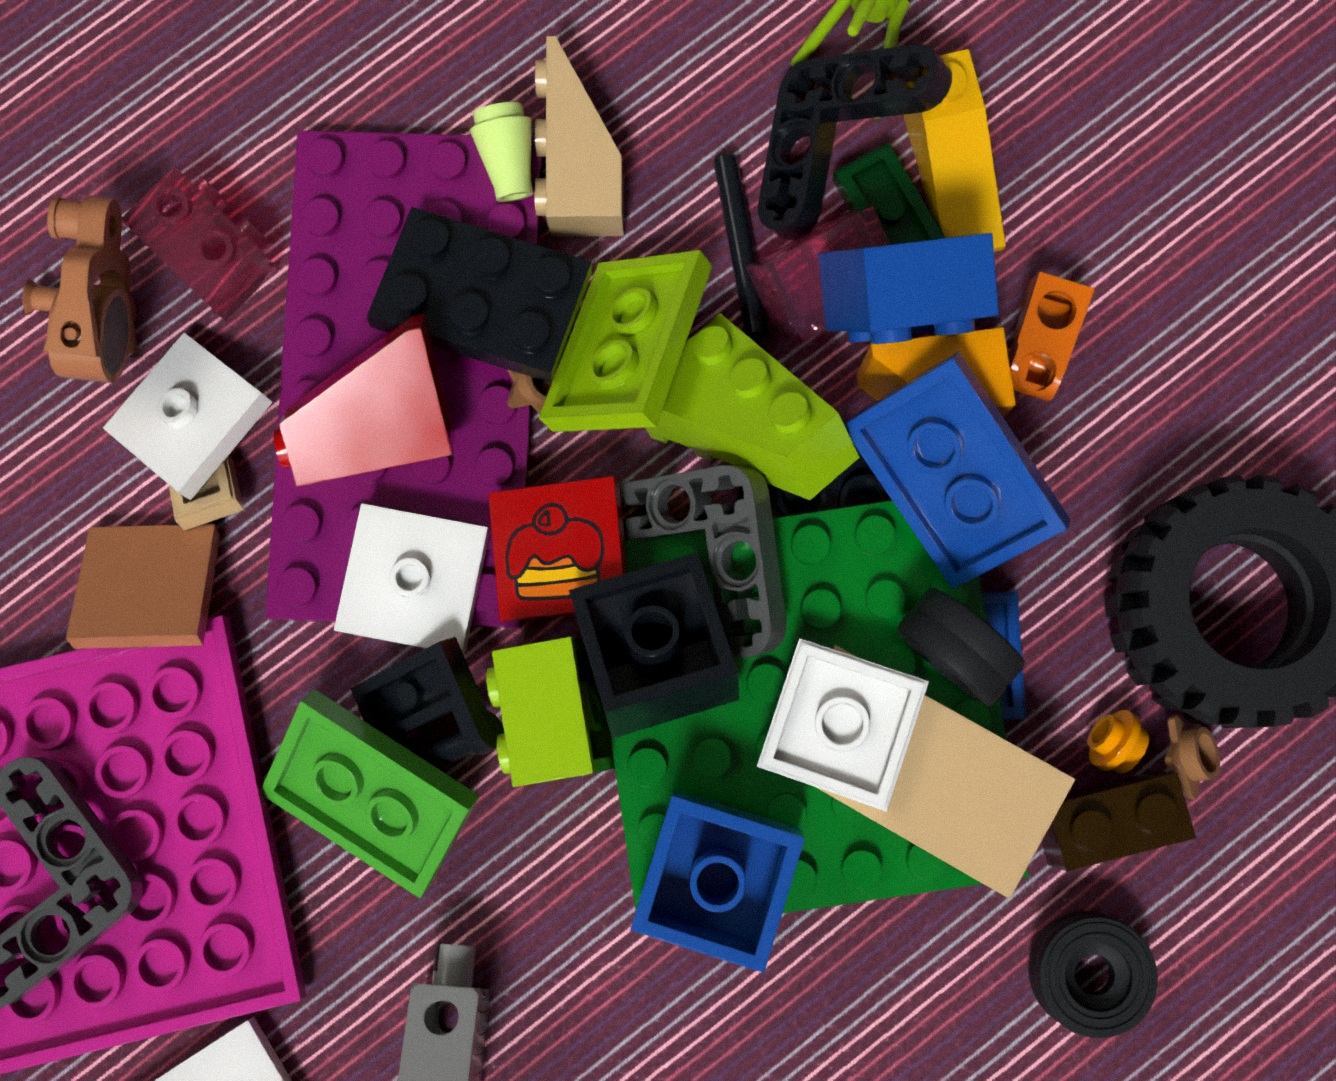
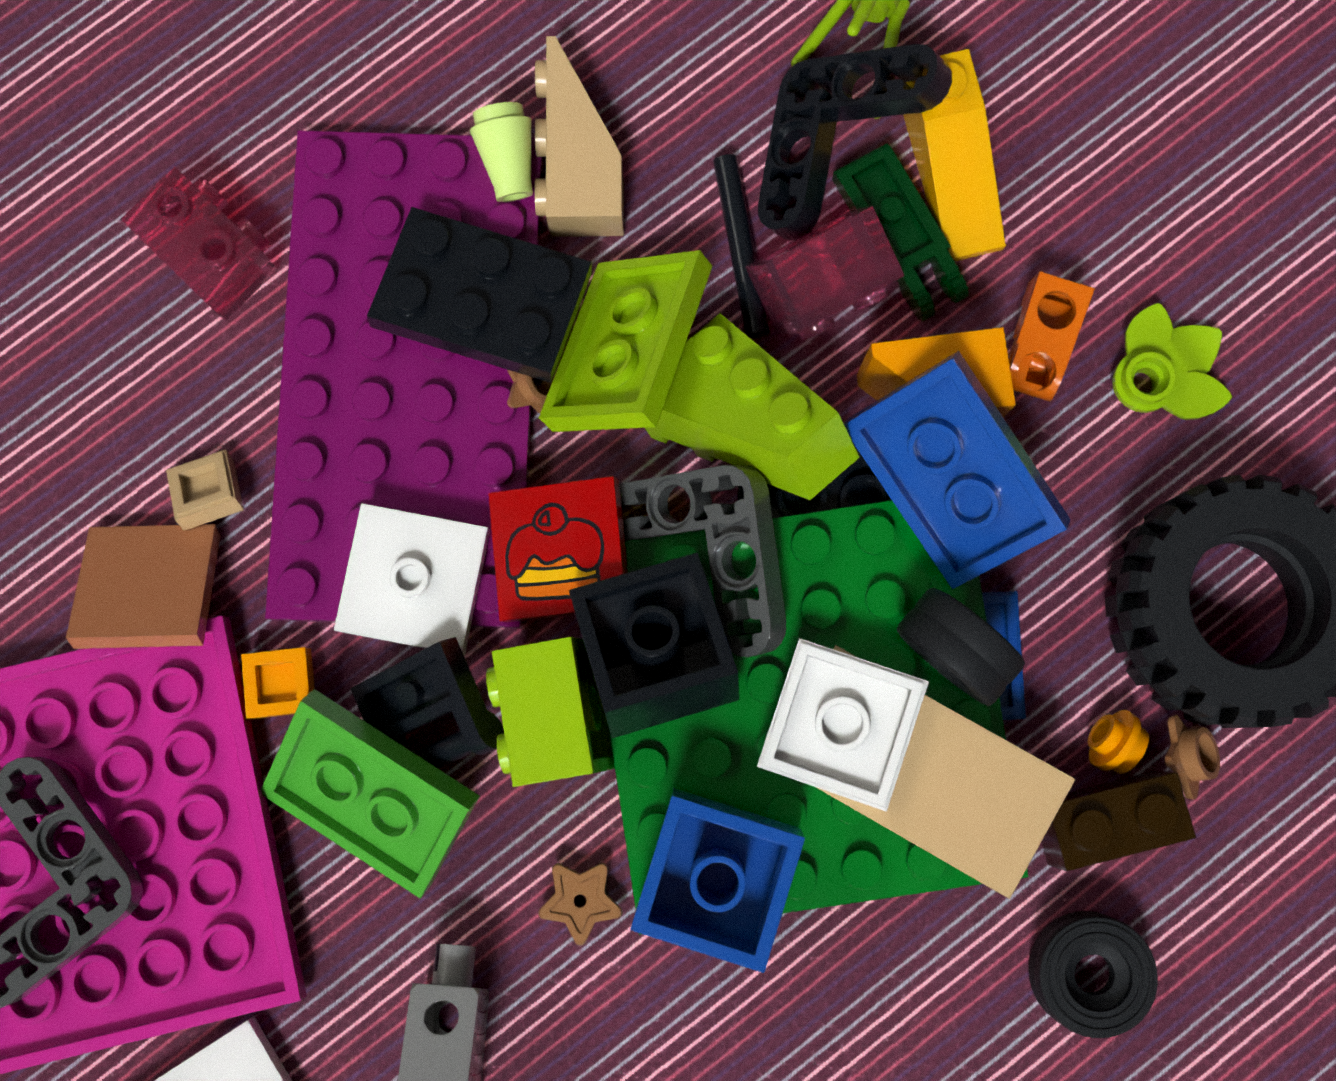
nougat piece [22,195,138,383] -> none
white plate [103,333,272,501] -> none
slope [273,314,455,487] -> none
blue brick [818,233,999,344] -> none
none -> light orange plate [241,647,315,719]
none -> medium nougat plate [538,862,623,946]
none -> lime plate [1112,303,1232,420]

